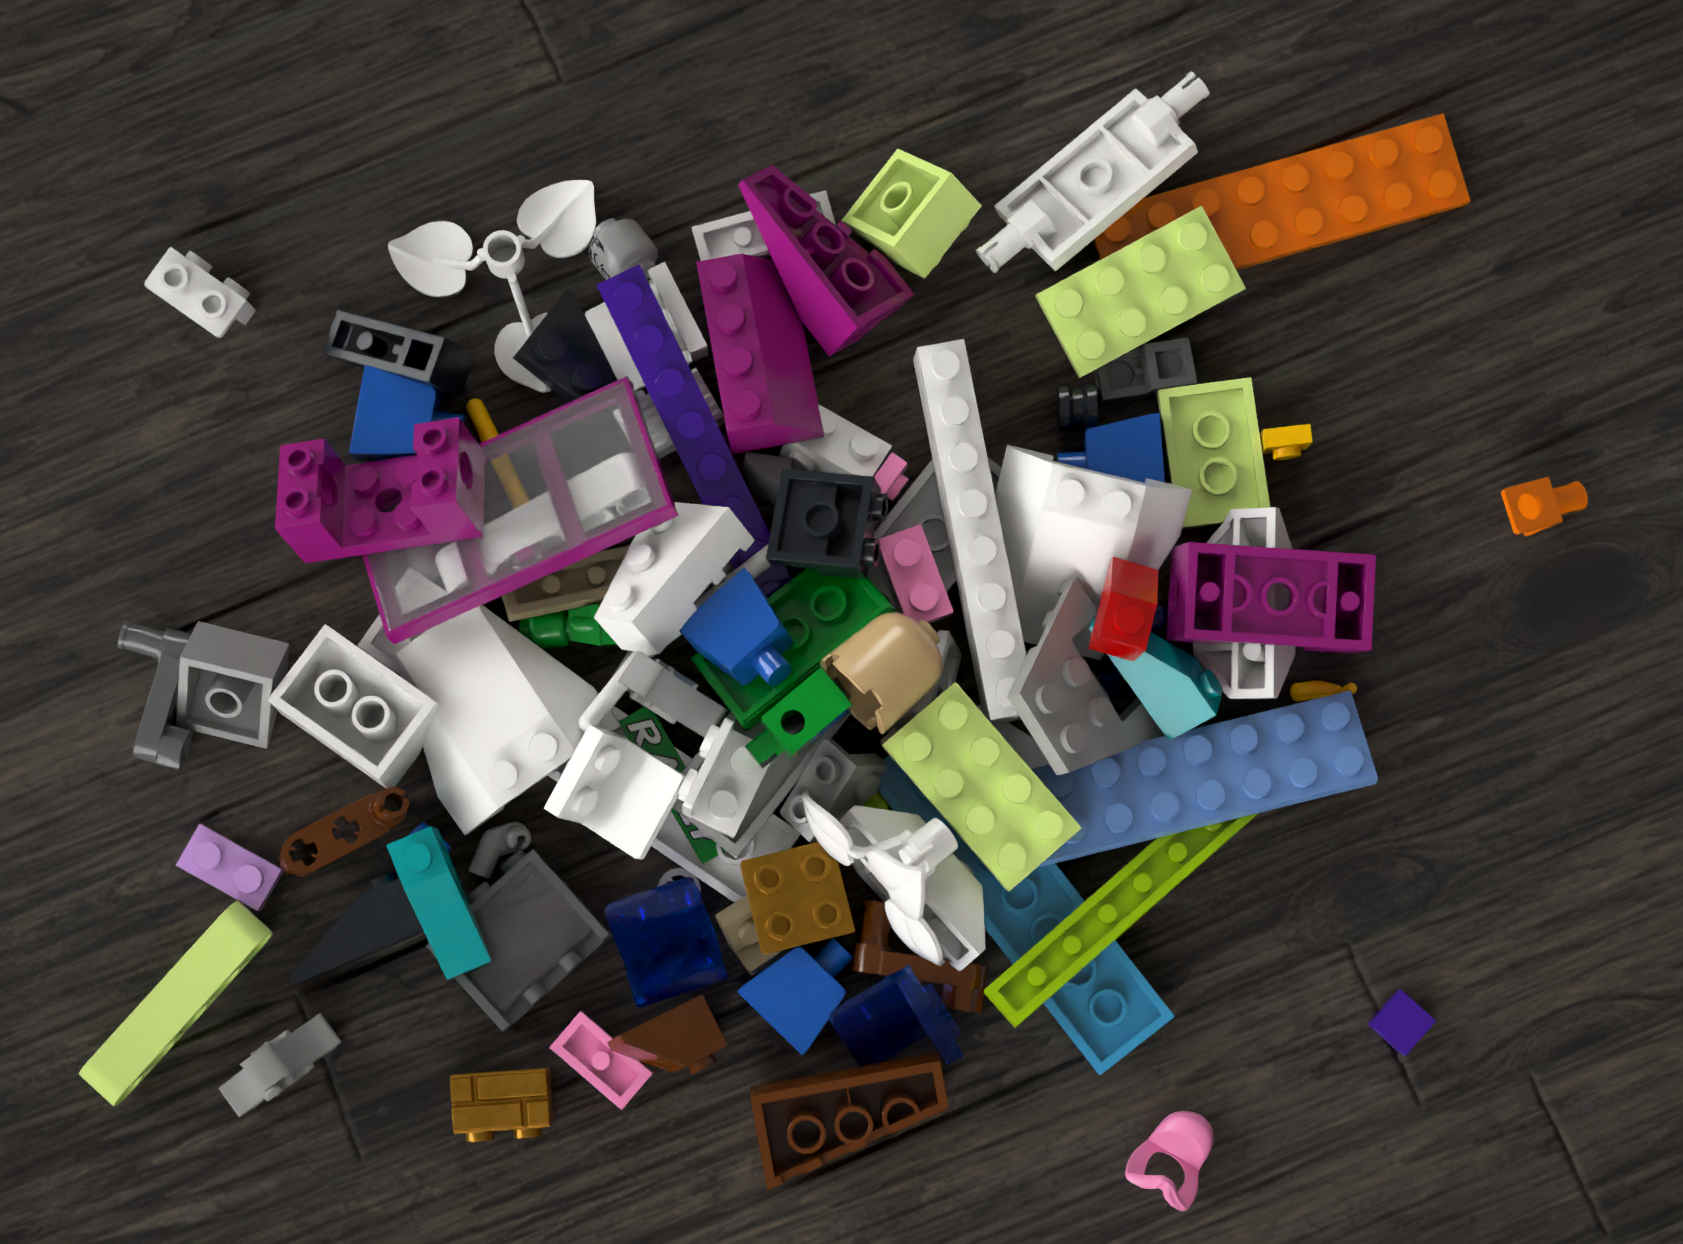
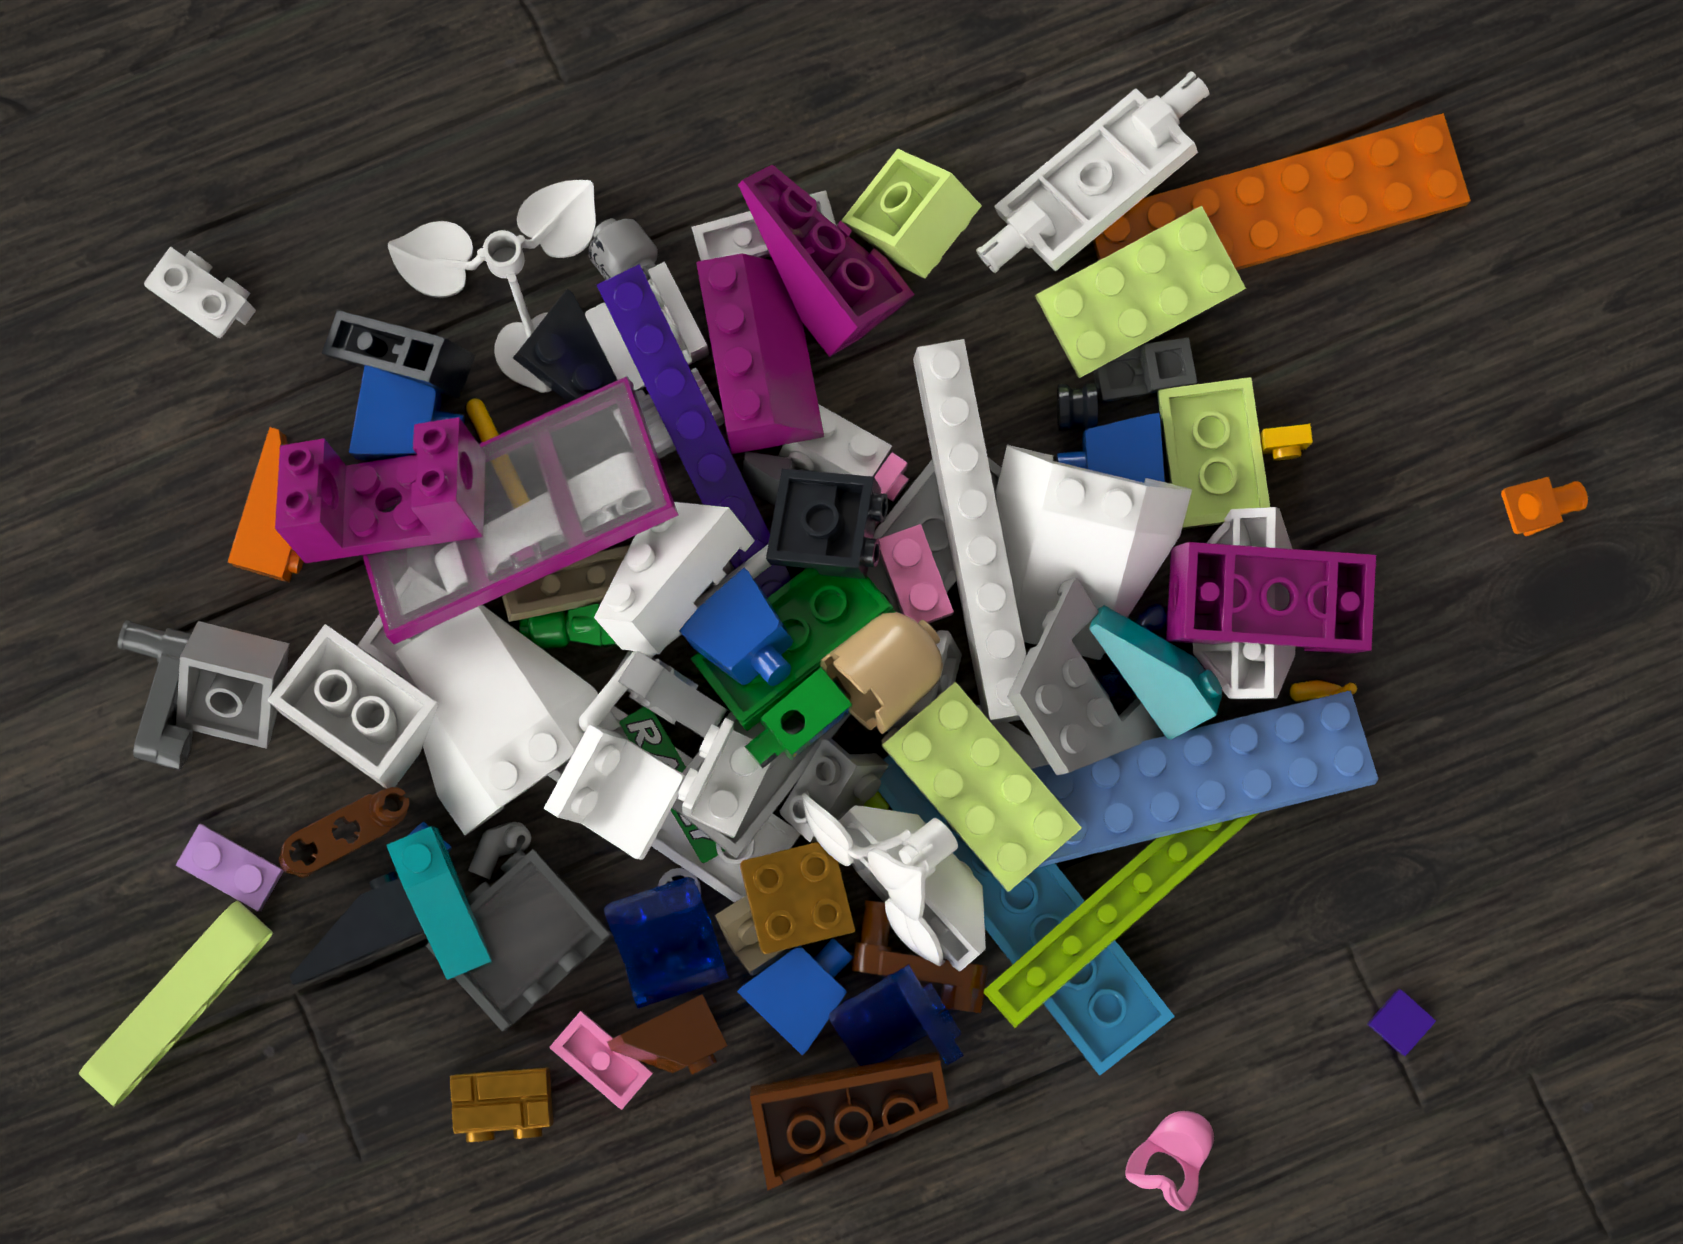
light grey piece [218,1013,341,1117] -> none
red slope [1088,557,1158,662] -> none
none -> orange slope [228,427,304,583]

